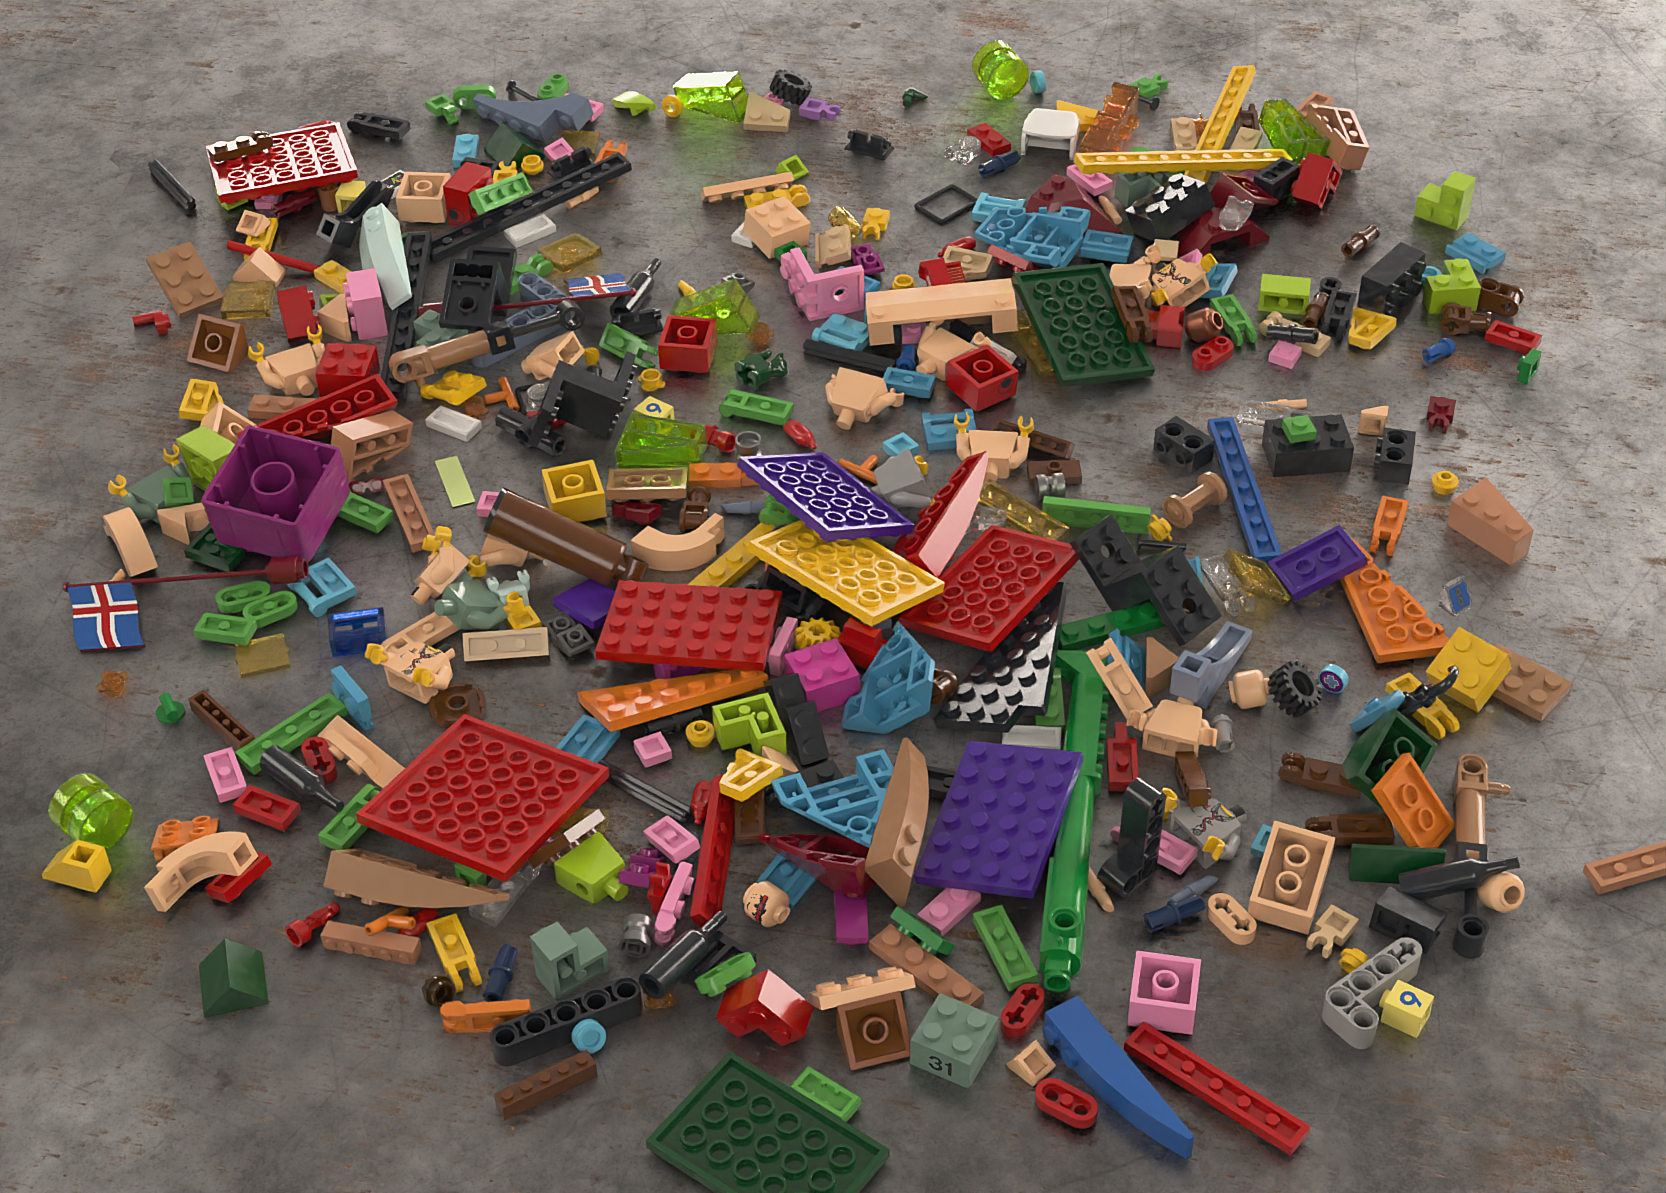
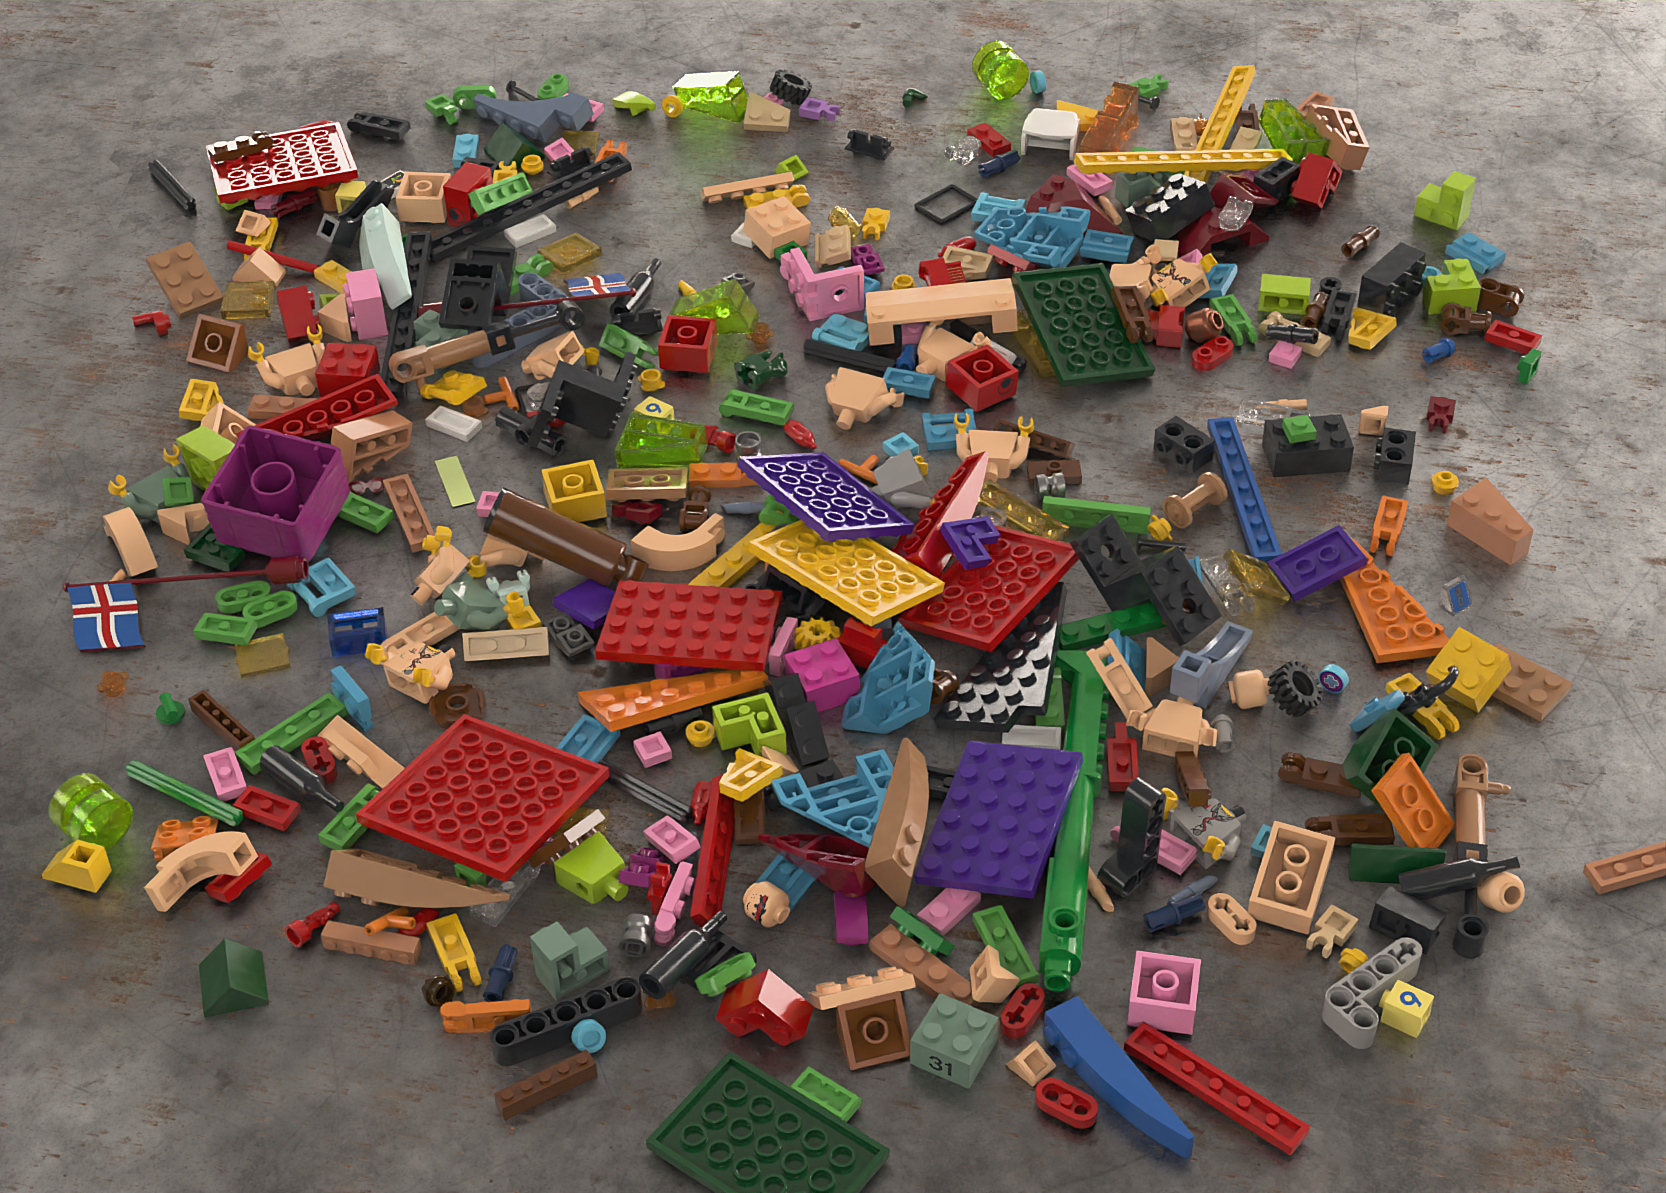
none -> green axle [125,760,244,827]
none -> dark purple plate [939,516,1000,570]
none -> light nougat slope [970,945,1020,1003]

